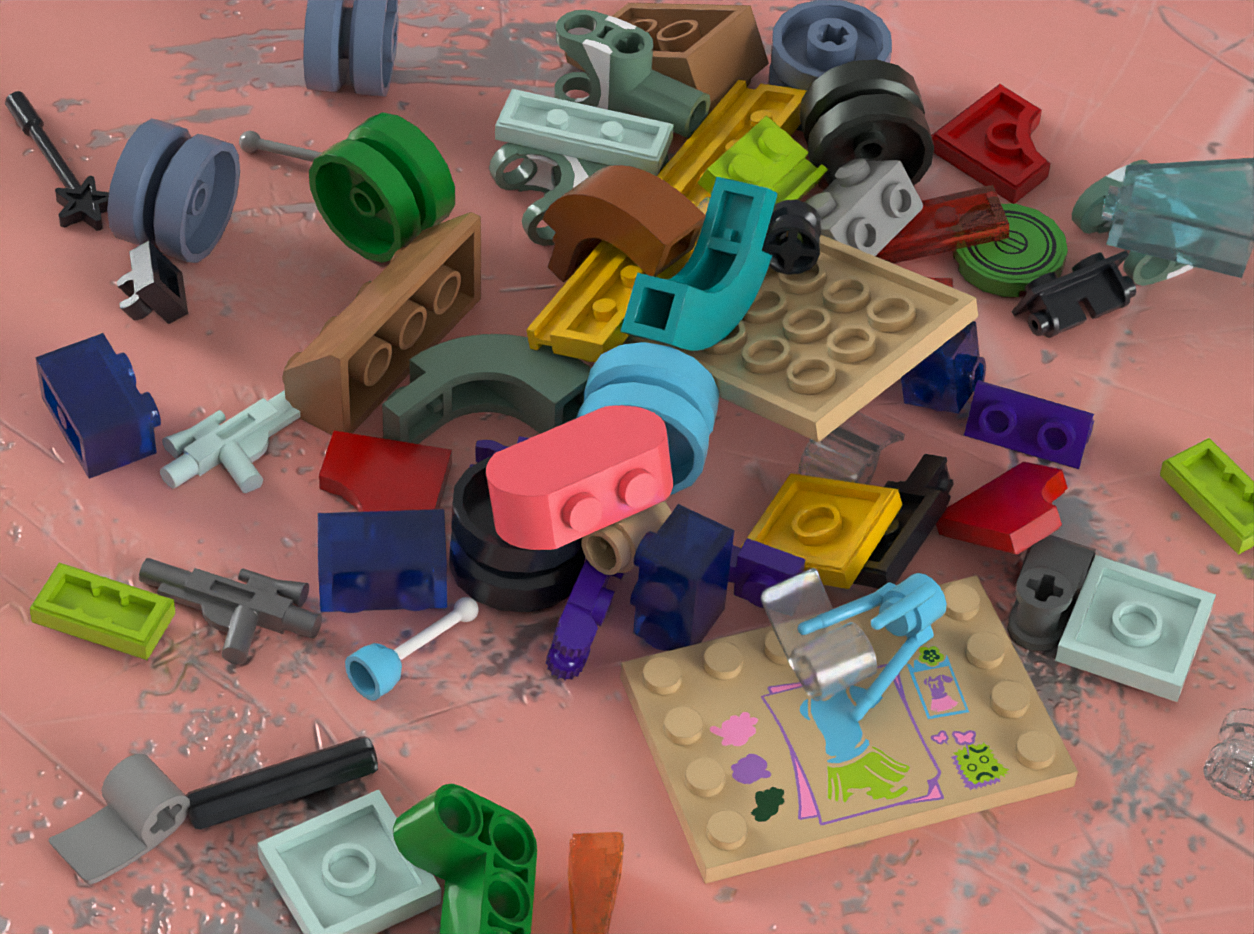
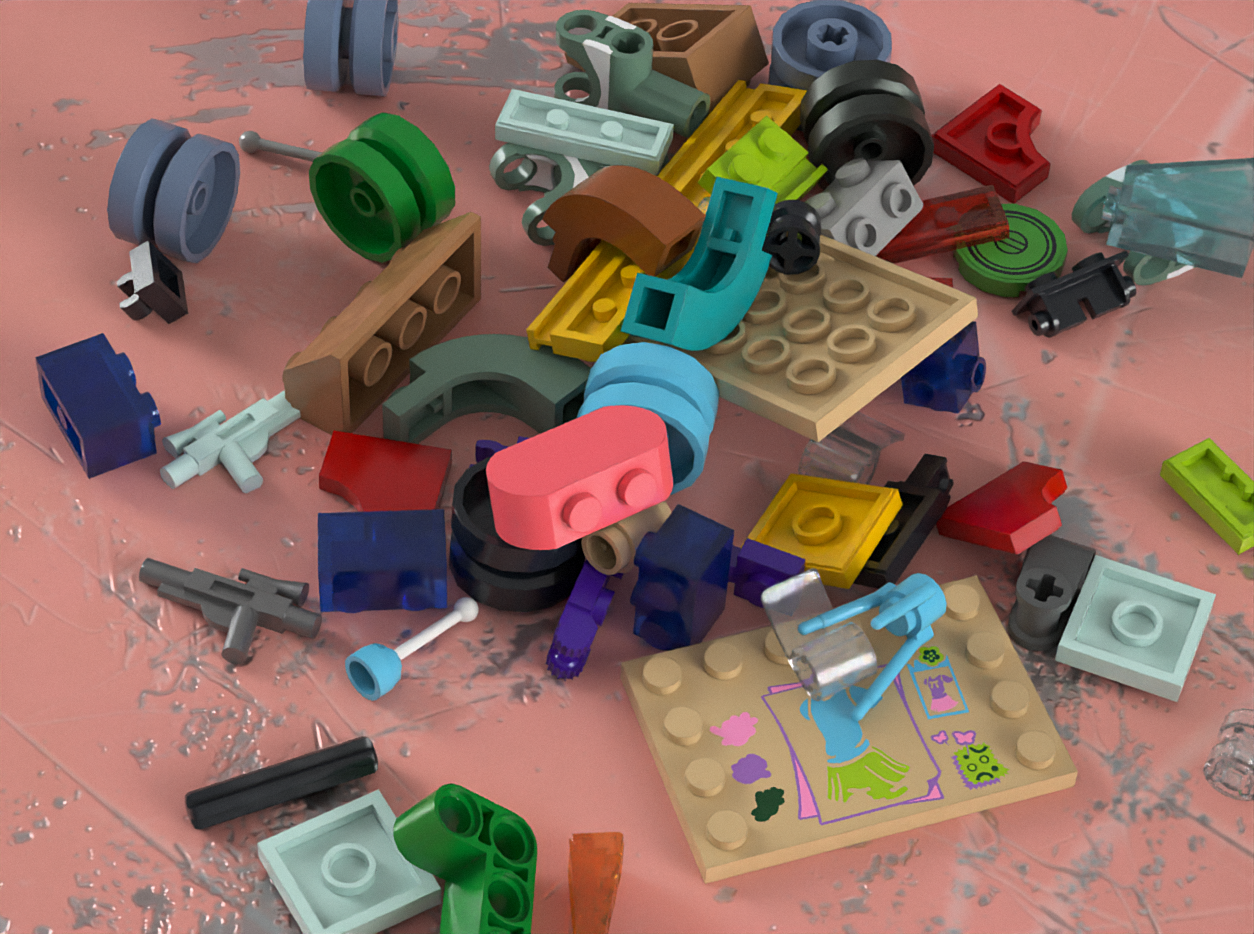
black piece [5,91,109,231] -> none
lime plate [29,562,176,660] -> none
light grey panel [49,754,191,885] -> none
dark purple hinge [964,380,1095,469] -> none

